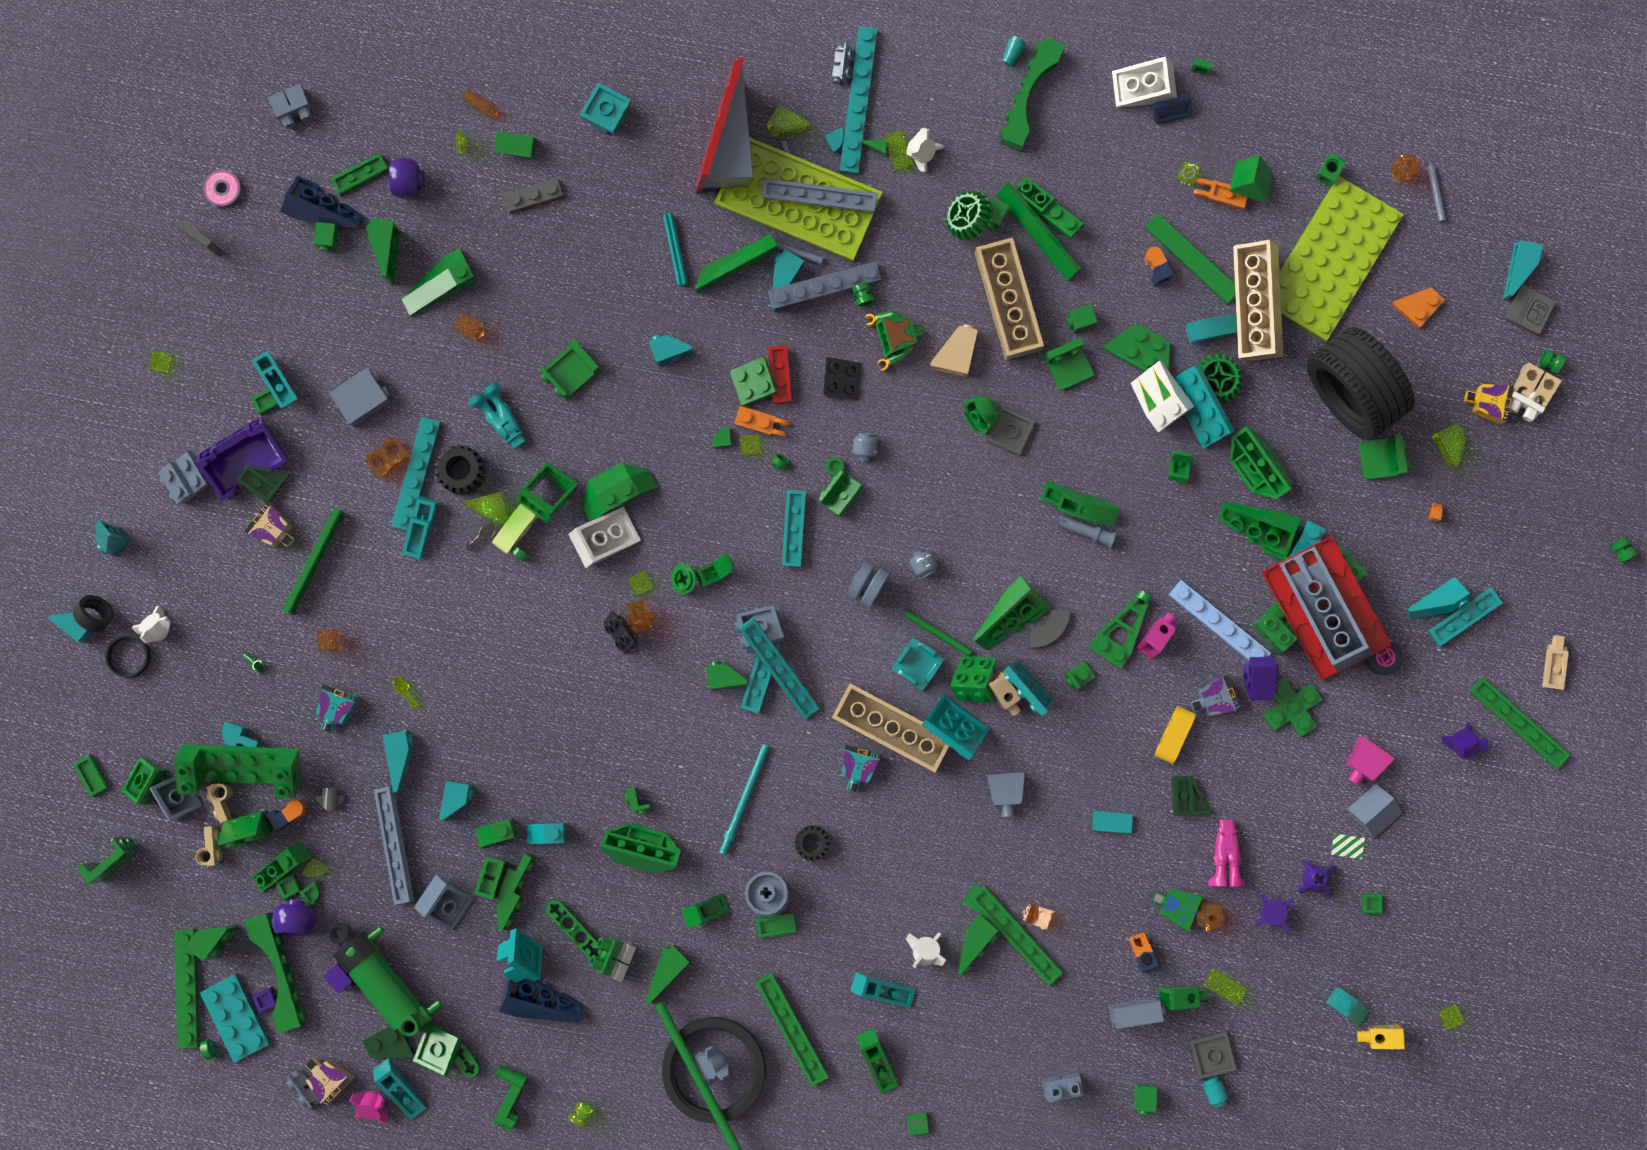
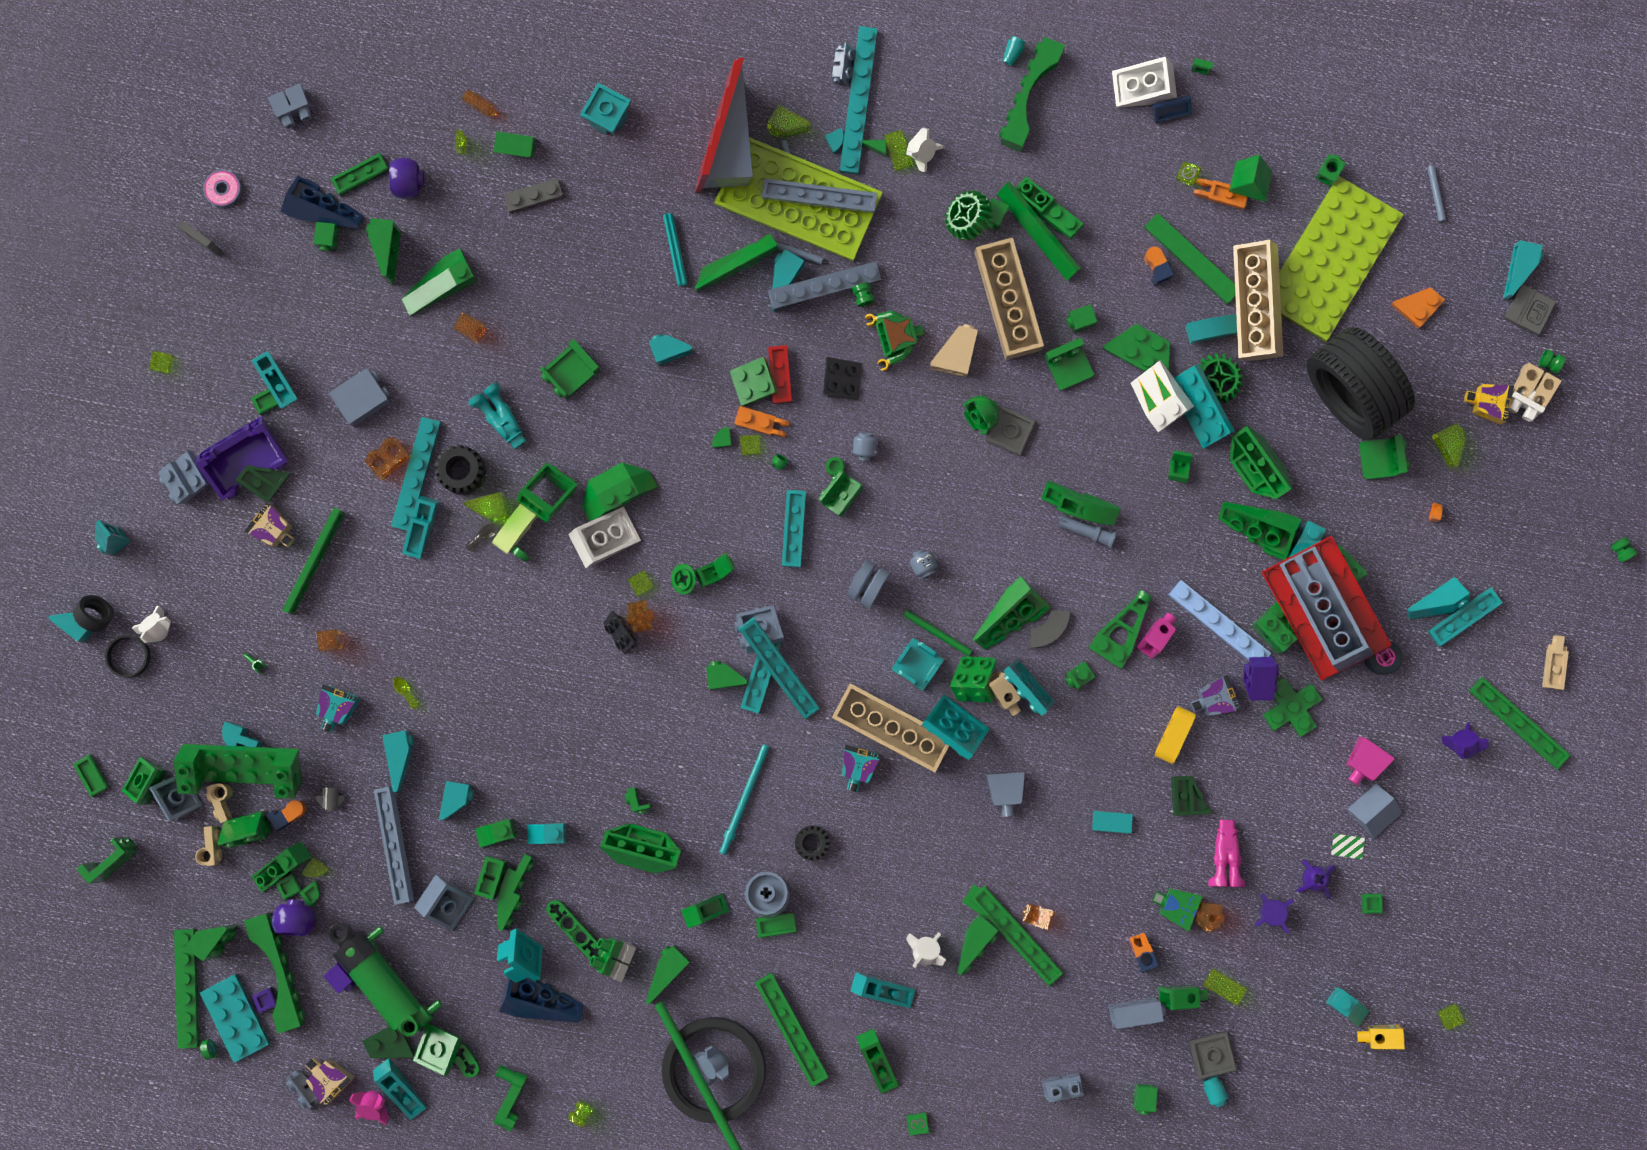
clear orange brick [1391,153,1421,183] -> none

